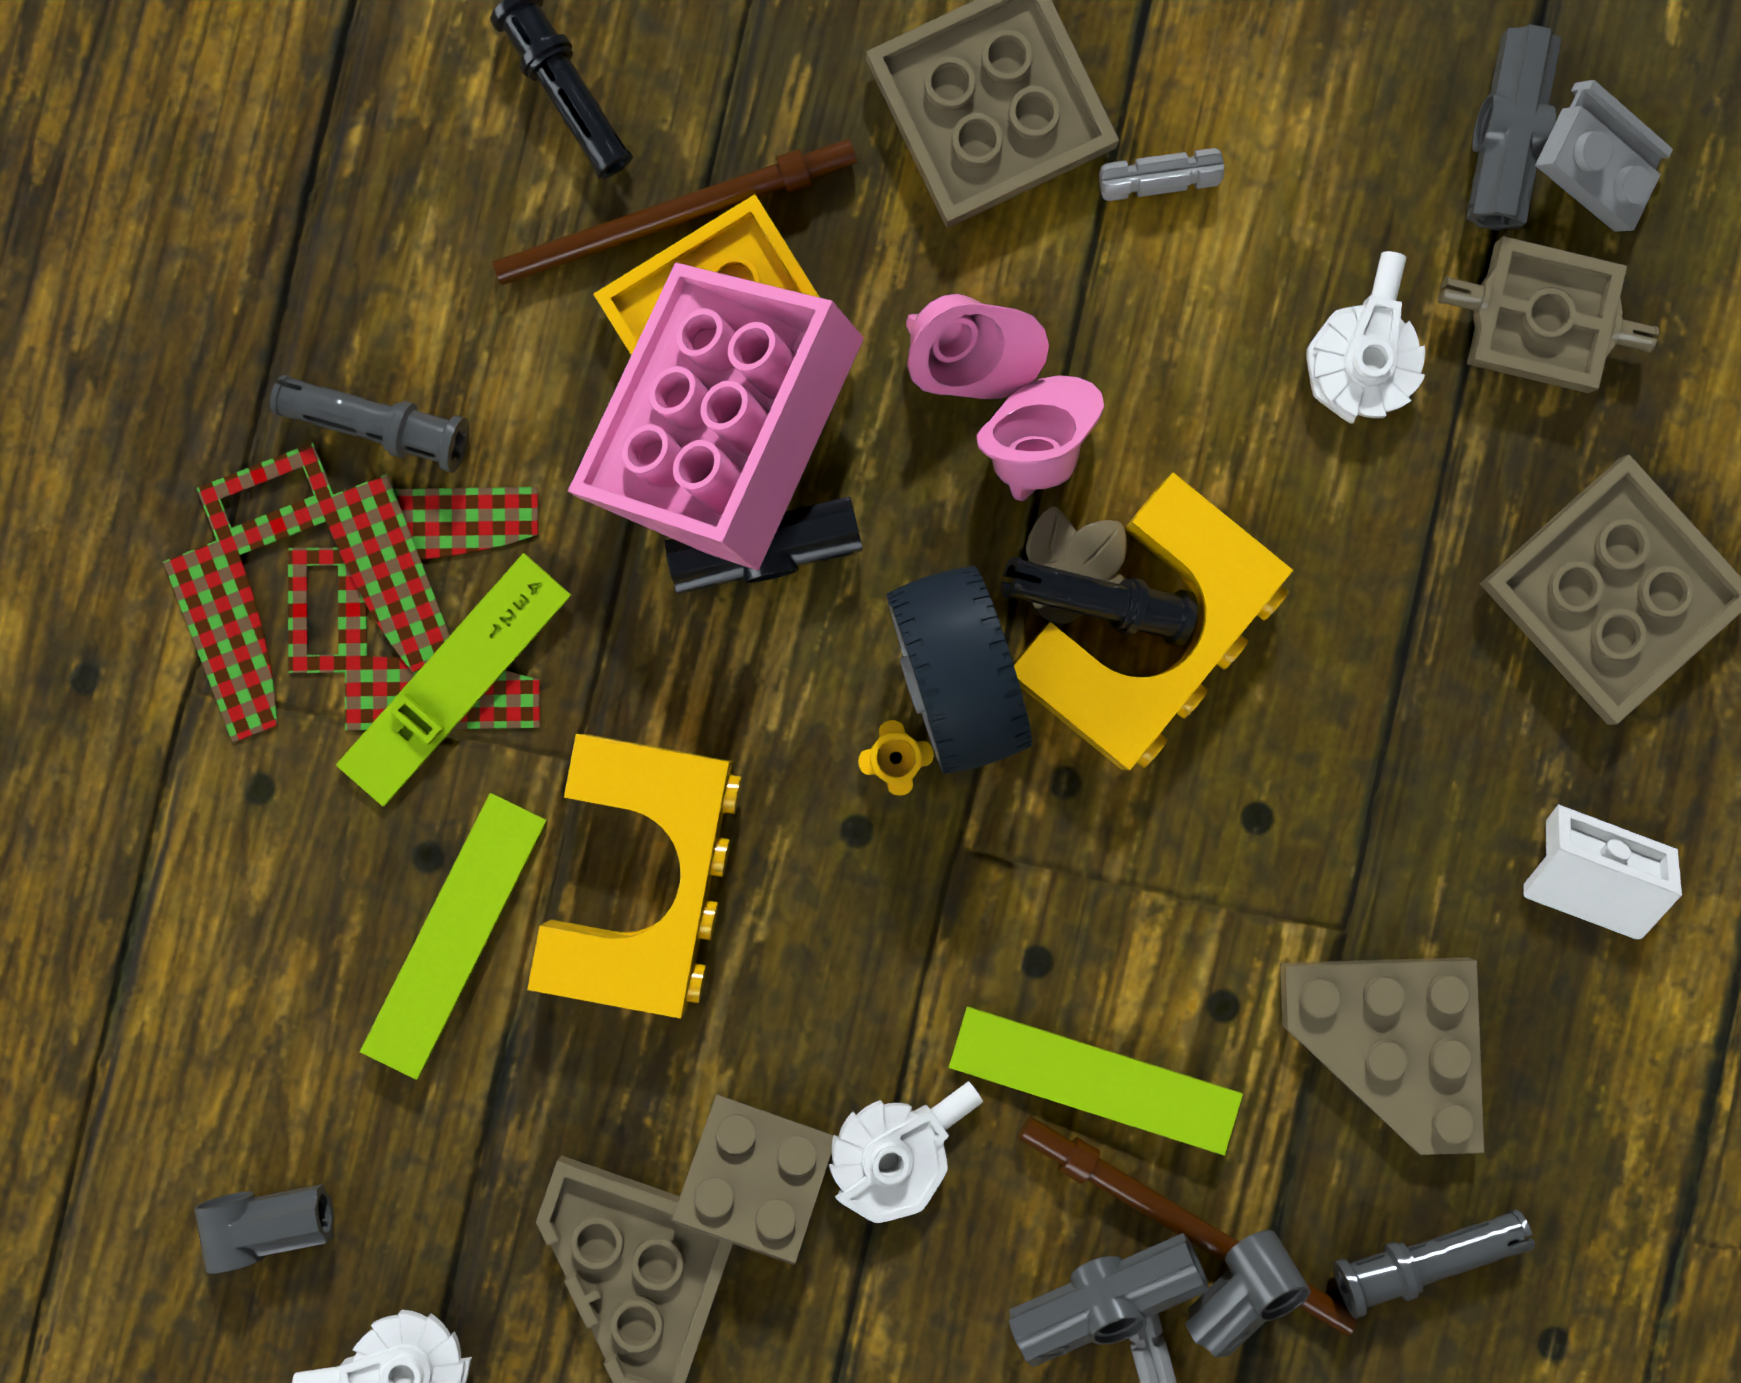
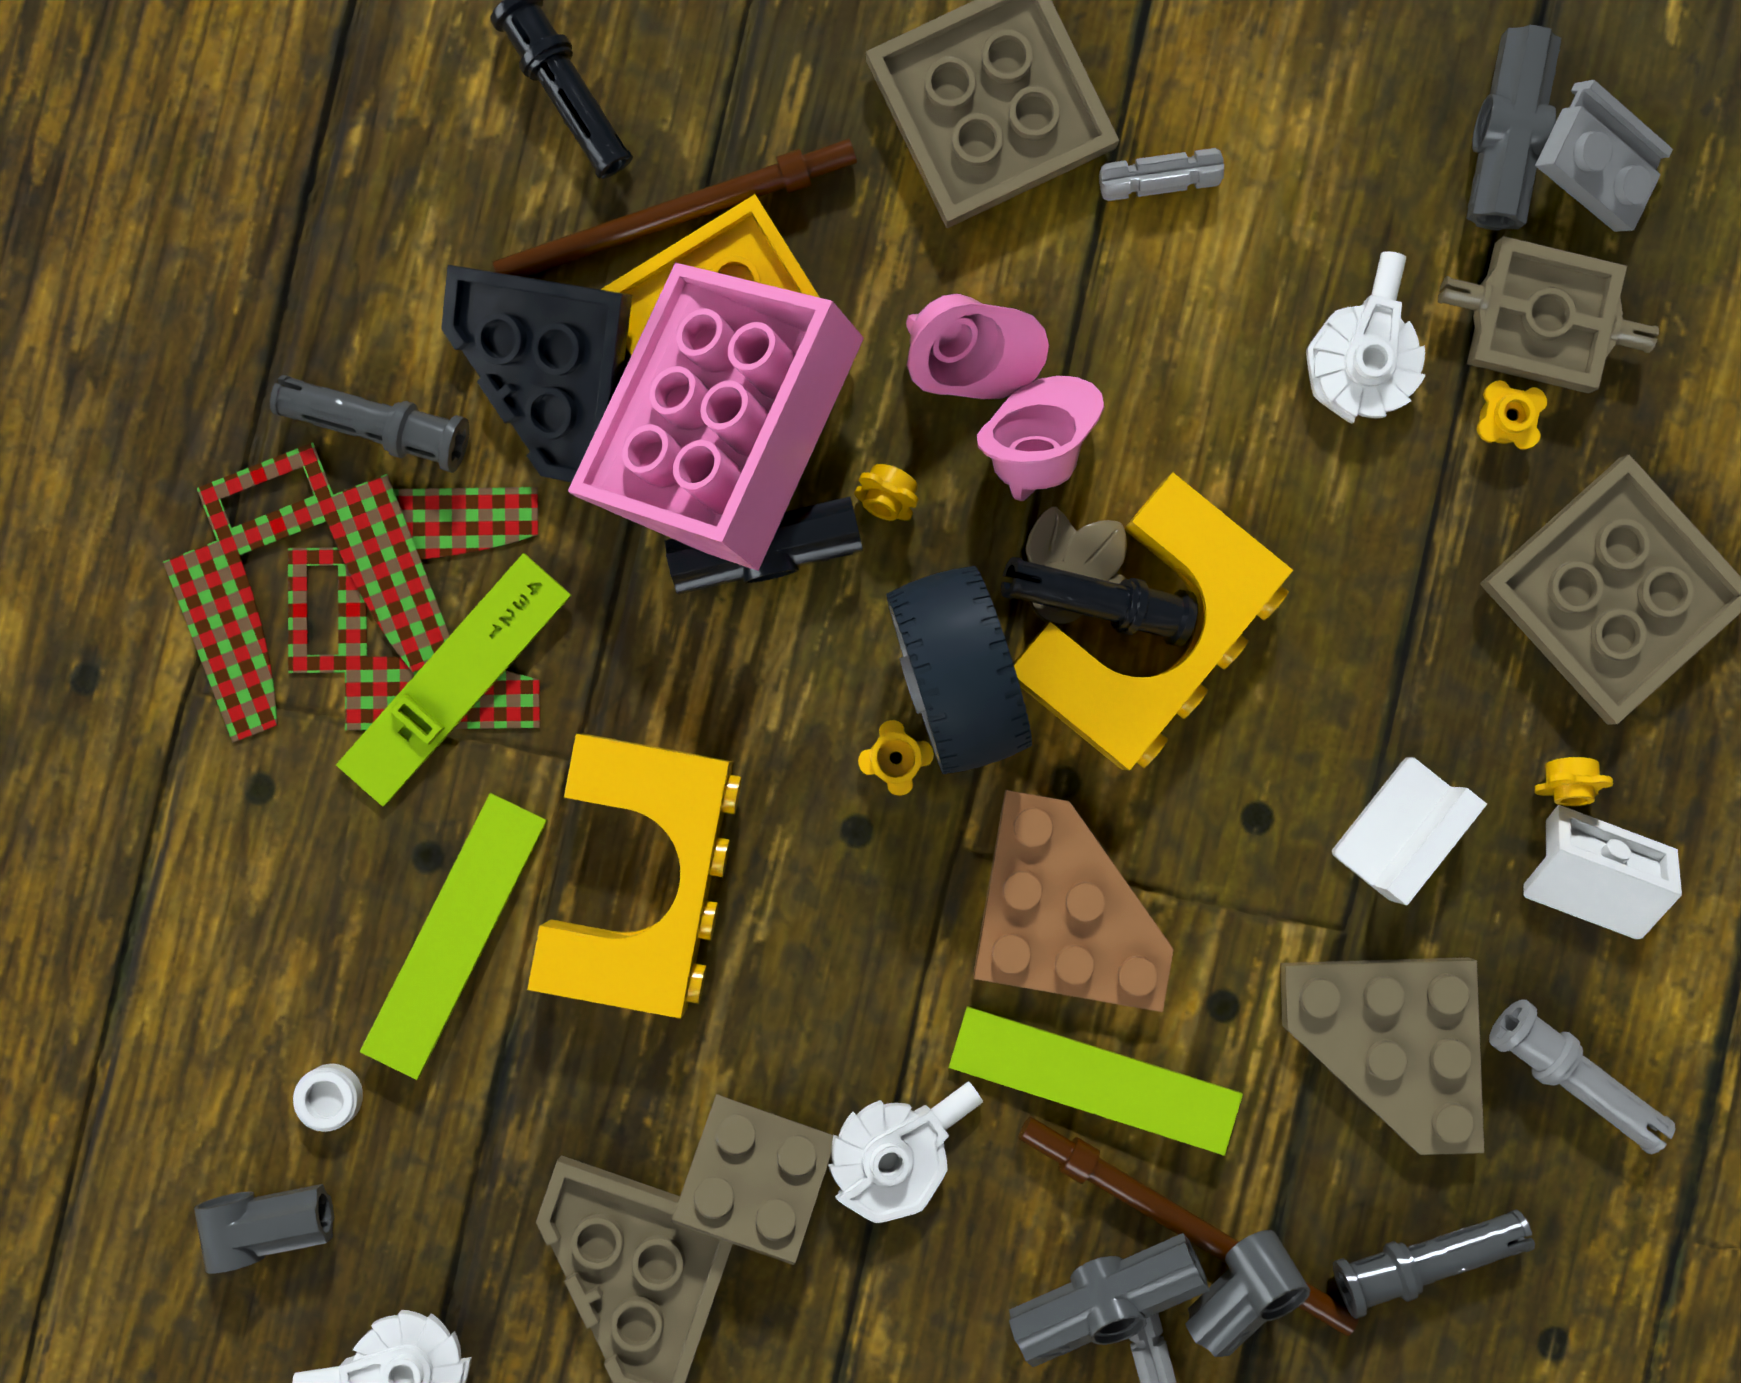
none -> white tile [293,1064,363,1132]
none -> black plate [441,265,632,482]
none -> yellow plate [854,464,919,521]
none -> medium nougat plate [973,790,1174,1012]
none -> white panel [1332,757,1487,906]
none -> yellow plate [1477,380,1547,450]
none -> light grey pin [1489,1000,1675,1154]
none -> yellow plate [1535,757,1613,806]

